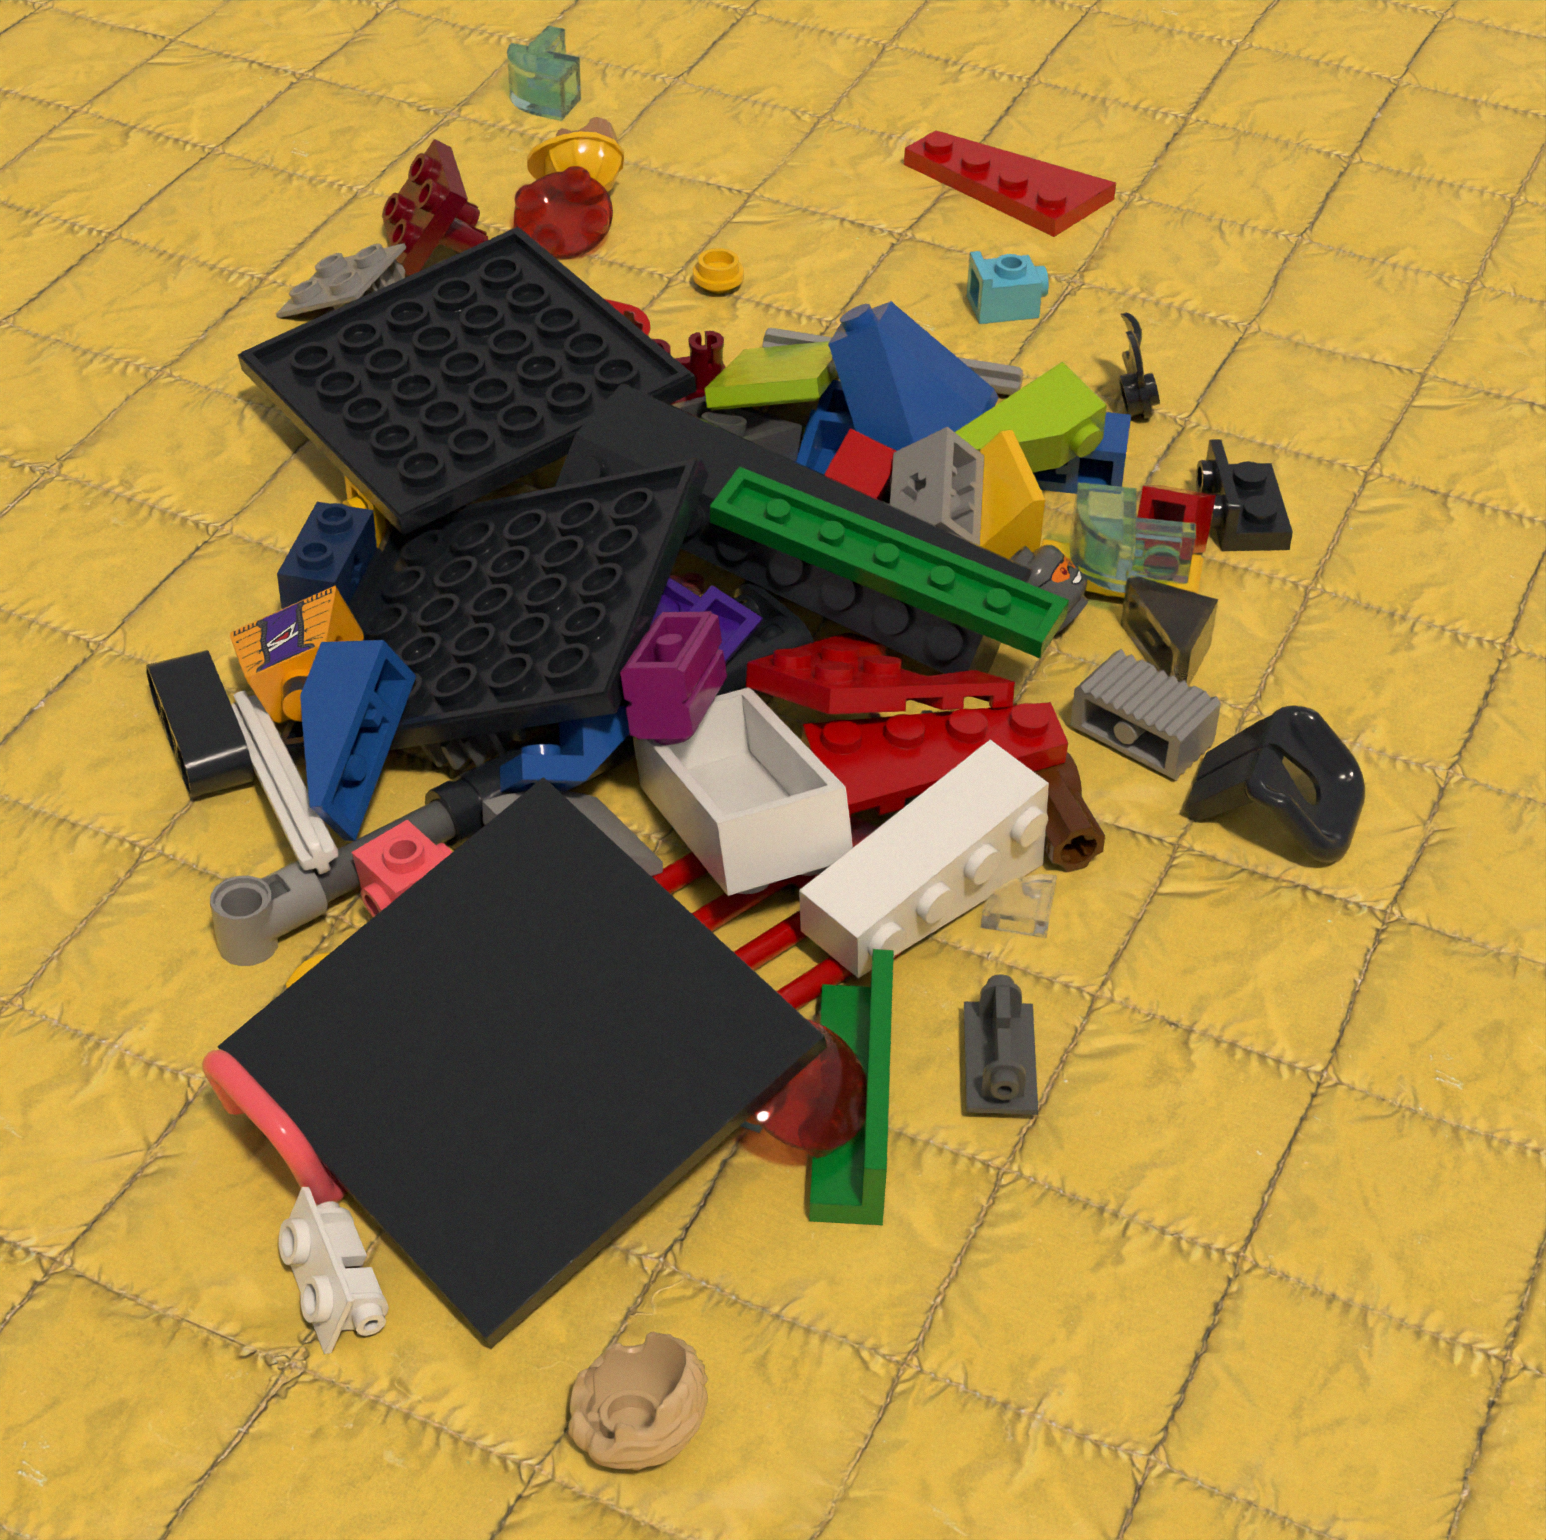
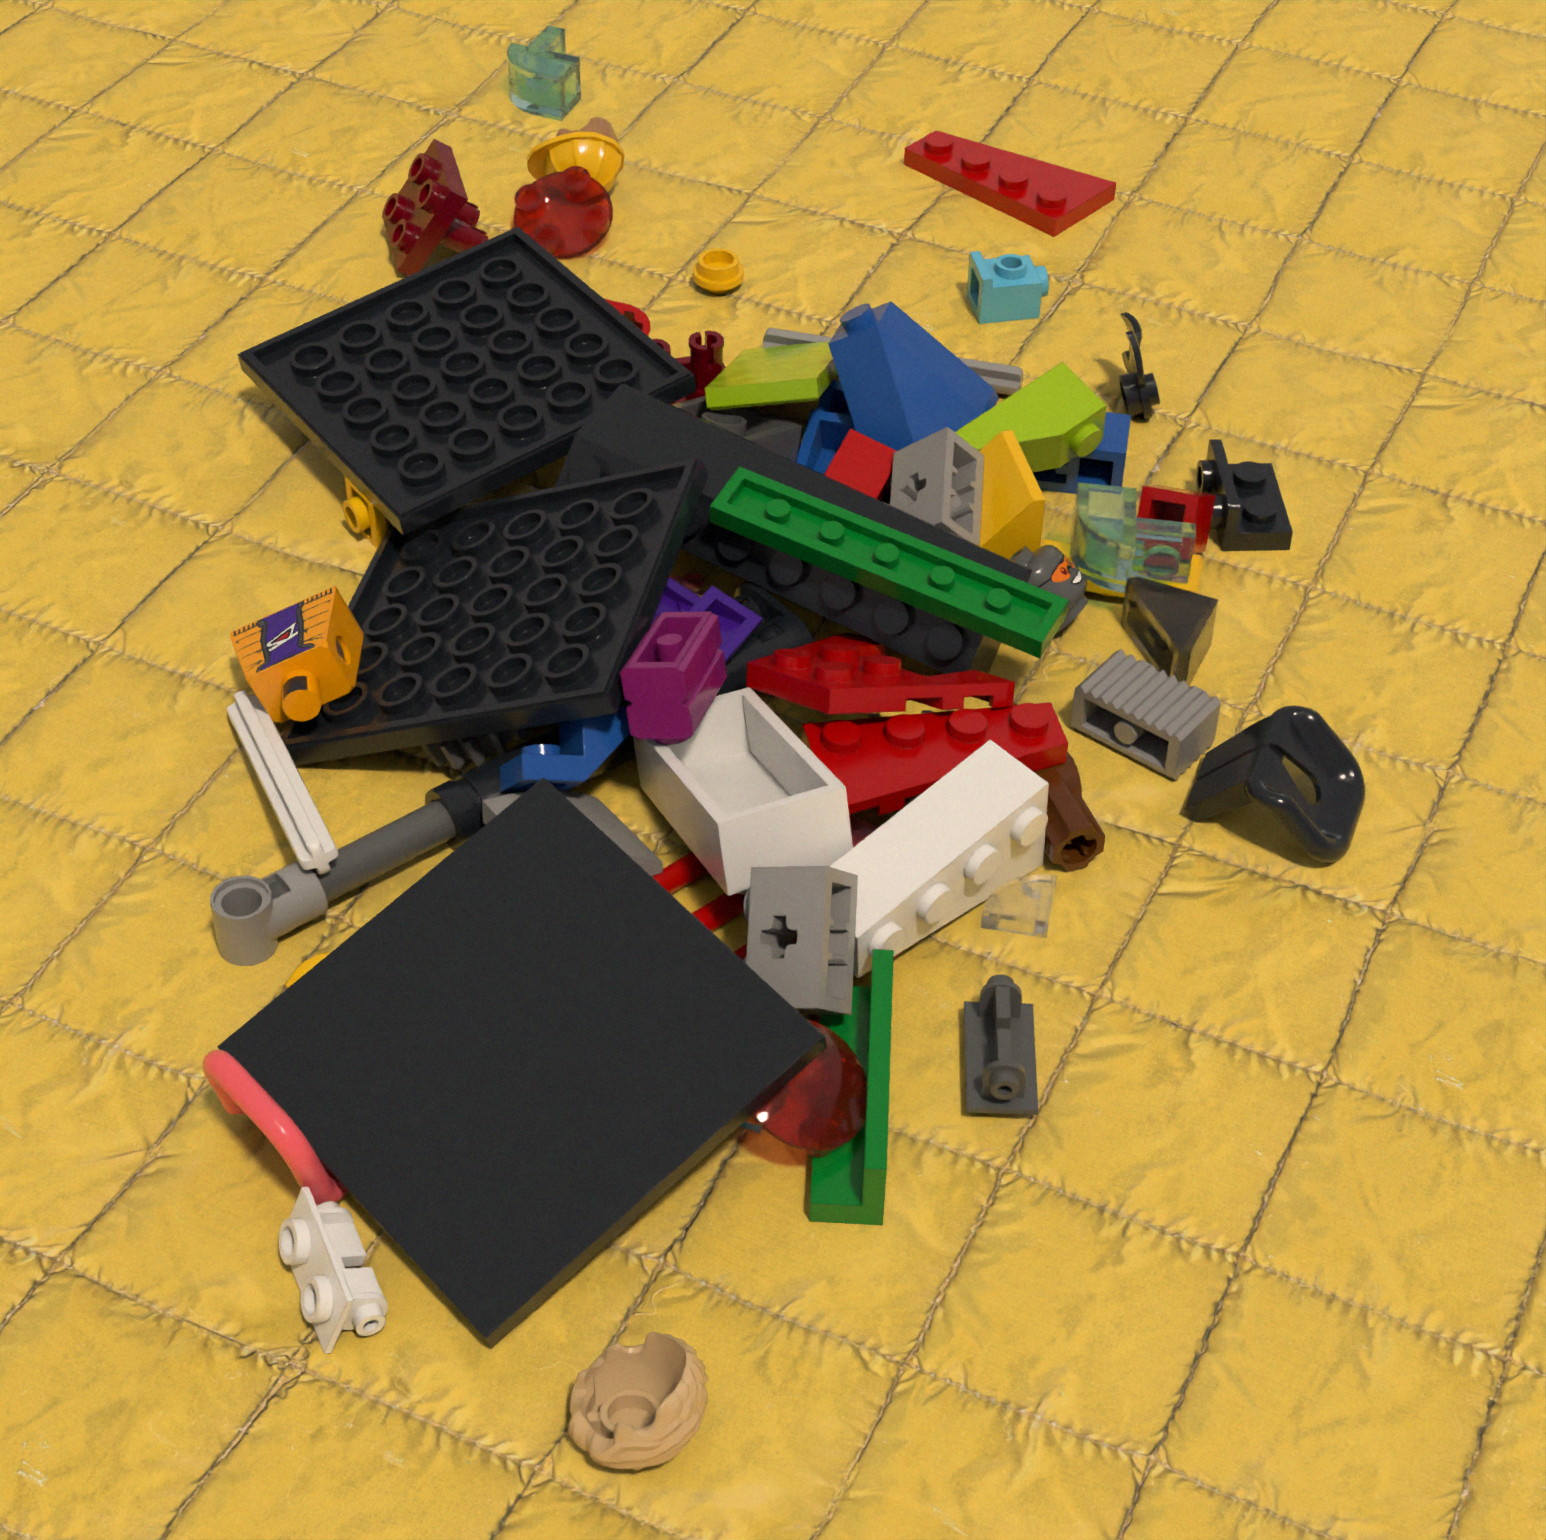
black beam [146,650,254,798] -> none
light grey hinge [276,243,406,318] -> none
dark blue brick [277,502,377,609] -> none
blue slope [300,640,416,841] -> none
coral brick [352,820,452,917] -> none
none -> light grey brick [743,866,858,1015]

